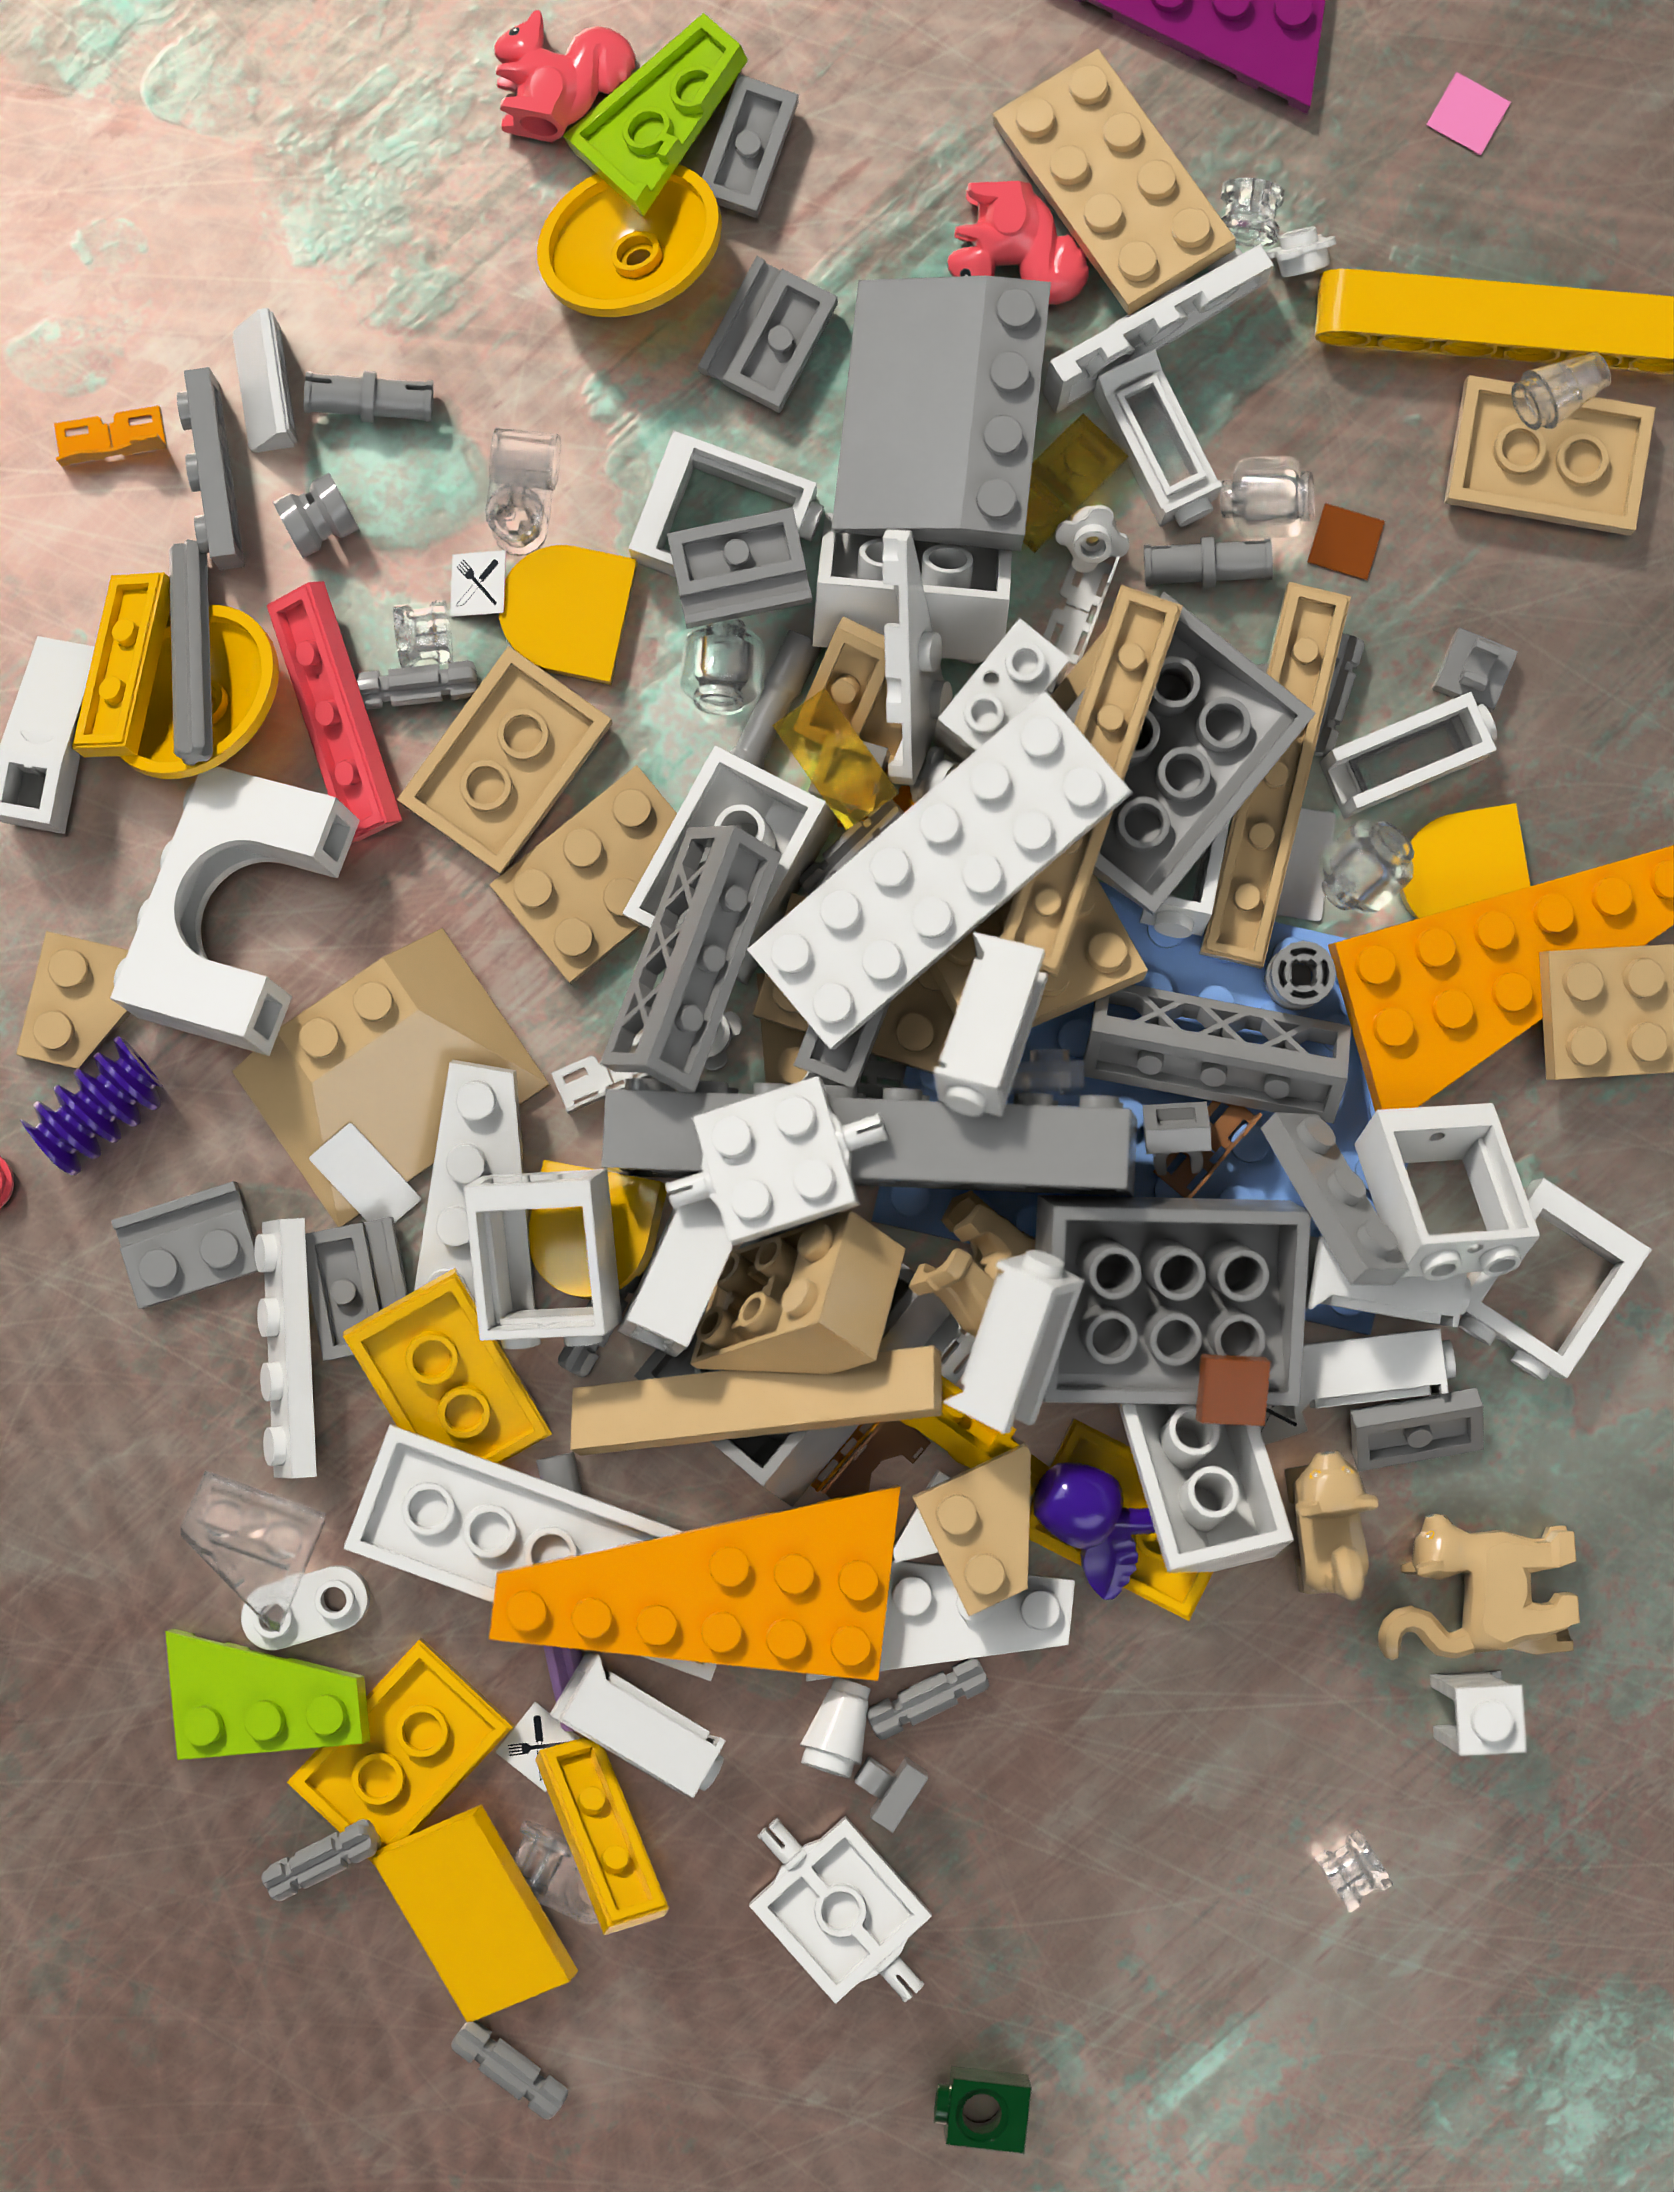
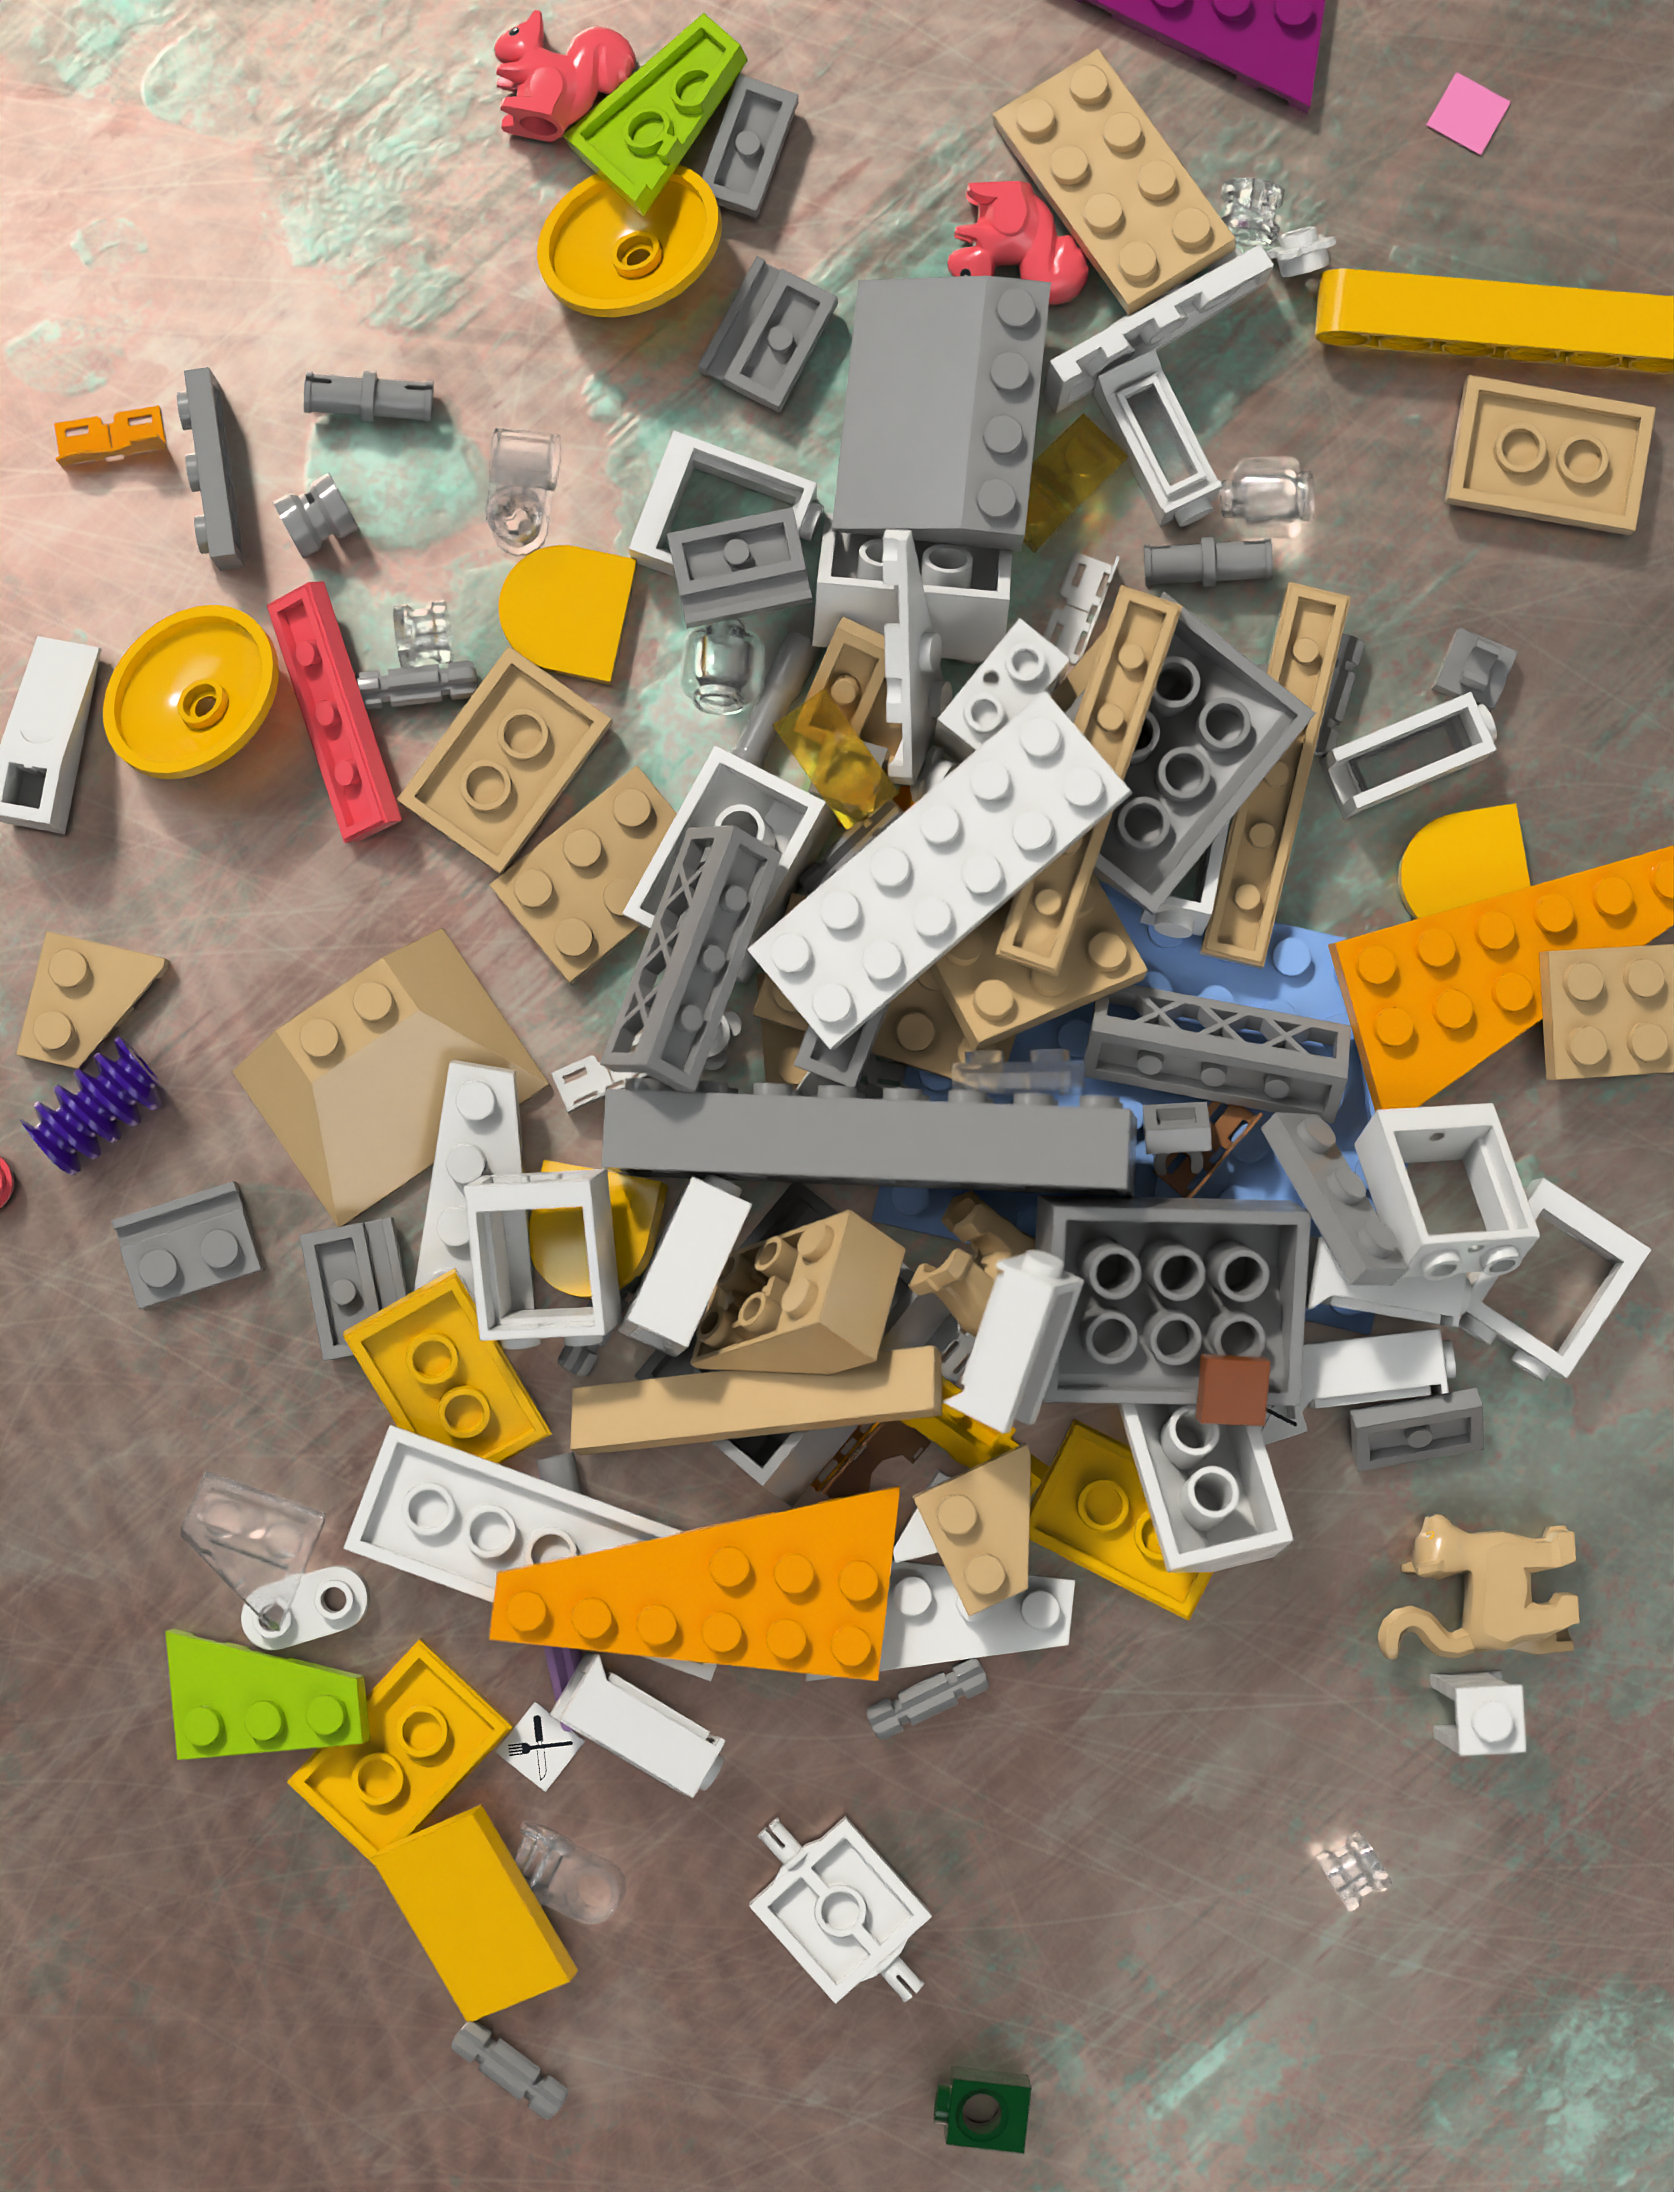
yellow tile [72,572,170,757] -> none
white arch [110,766,360,1056] -> none
light grey axle [169,540,213,765] -> none
white slope [233,308,297,453] -> none
white plate [254,1218,317,1478] -> none
light grey axle [262,1819,381,1901] -> none
white sticker [309,1123,421,1222] -> none
white sticker [450,550,506,617] -> none
yellow tile [535,1737,669,1936] -> none
white plate [666,1076,888,1246] -> none
white cone [800,1677,871,1779] -> none
light grey tile [854,1756,929,1833] -> none
white window [934,932,1048,1117] -> none
dark purple piece [1033,1462,1156,1600] -> none
white plate [1055,505,1130,573] -> none
light grey wheel [1264,941,1336,1011] -> none
white sticker [1276,808,1336,921] -> none
tan animal [1284,1451,1378,1601] -> none
dark orange sticker [1307,503,1385,580] -> none
clear head [1319,820,1414,914] -> none
clear cone [1511,352,1611,430] -> none

